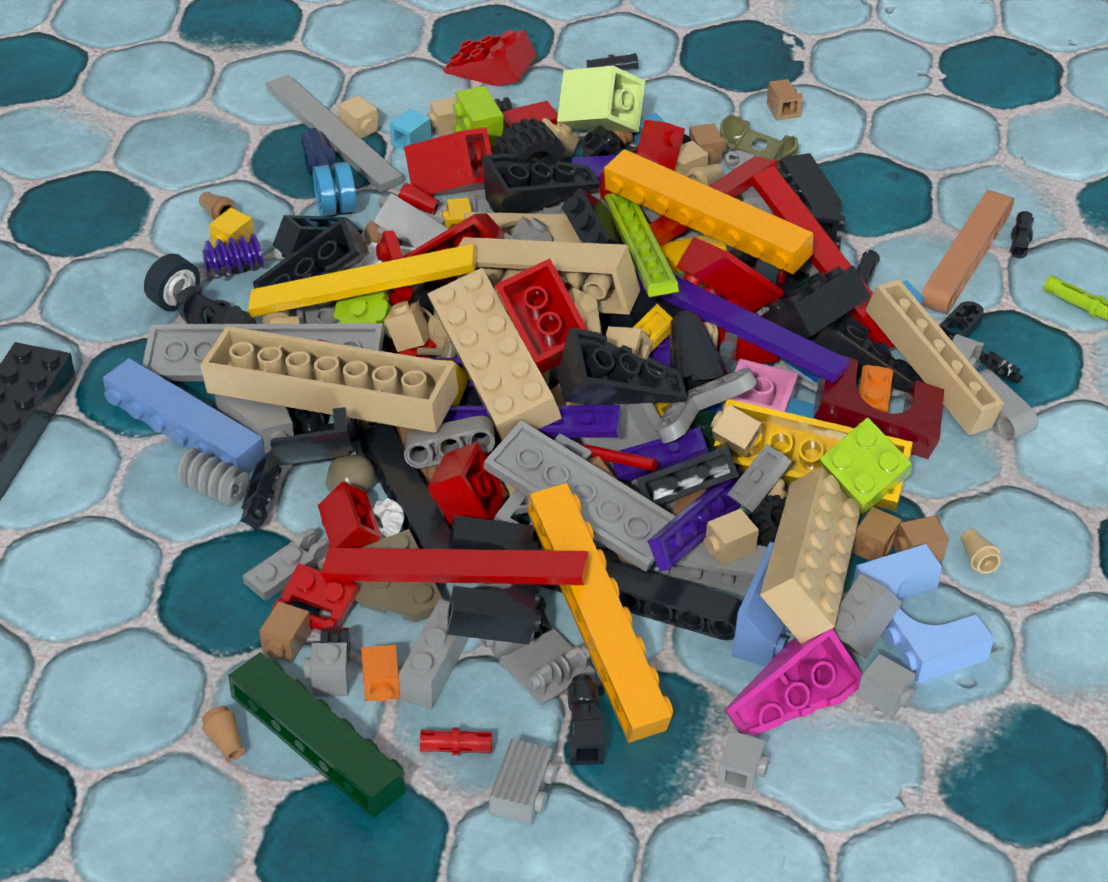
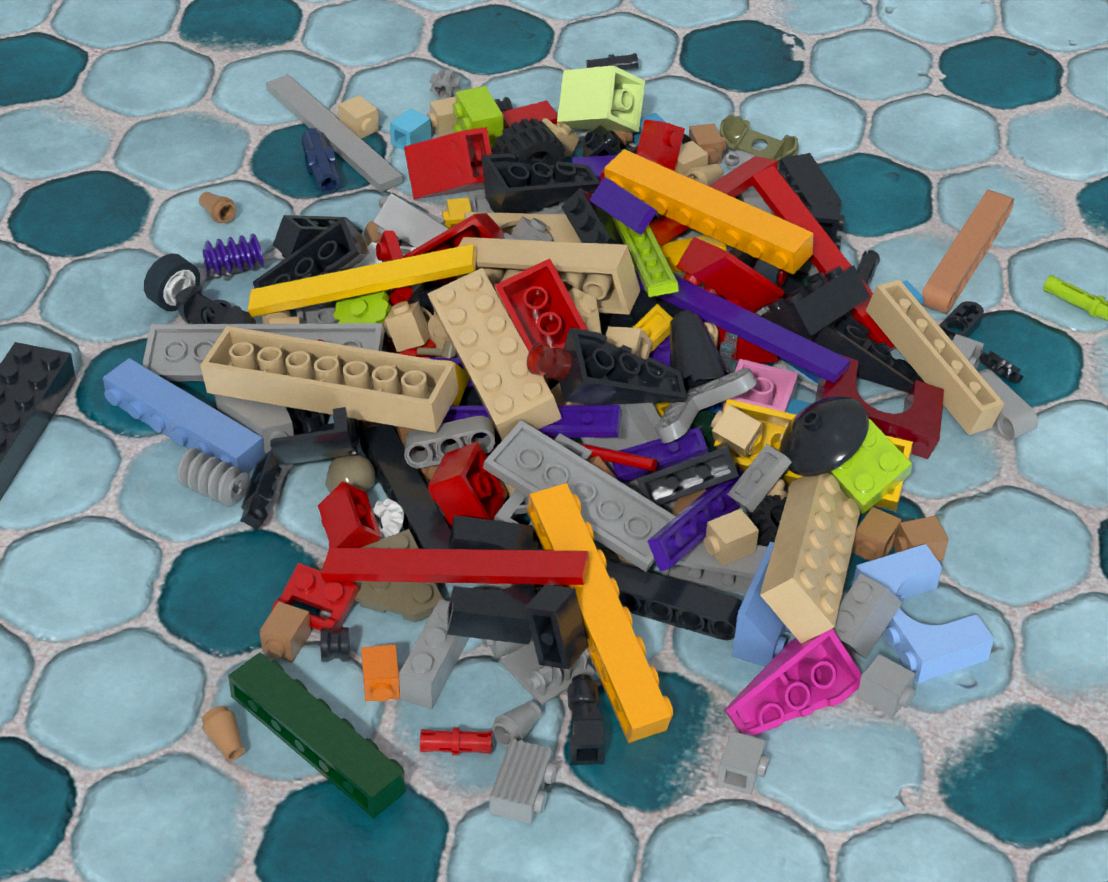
yellow brick [209,208,254,248] -> none
light grey hinge [243,528,330,601] -> none
light grey brick [304,643,349,697] -> none
dark azure wheel [313,162,357,216] -> none
red cone [398,183,440,215] -> none
red slope [443,30,537,86] -> none
medium nougat brick [766,79,803,120] -> none
orange brick [859,365,893,413] -> none
tan cone [960,529,1001,574] -> none
black pin [1010,211,1034,258] -> none
none -> light grey gear [429,68,461,99]
none -> light grey cone [492,701,542,748]
none -> black brick [525,584,588,670]
none -> clear red wheel [527,343,571,380]
none -> dark purple tile [589,177,657,235]
none -> black dish [780,396,869,476]

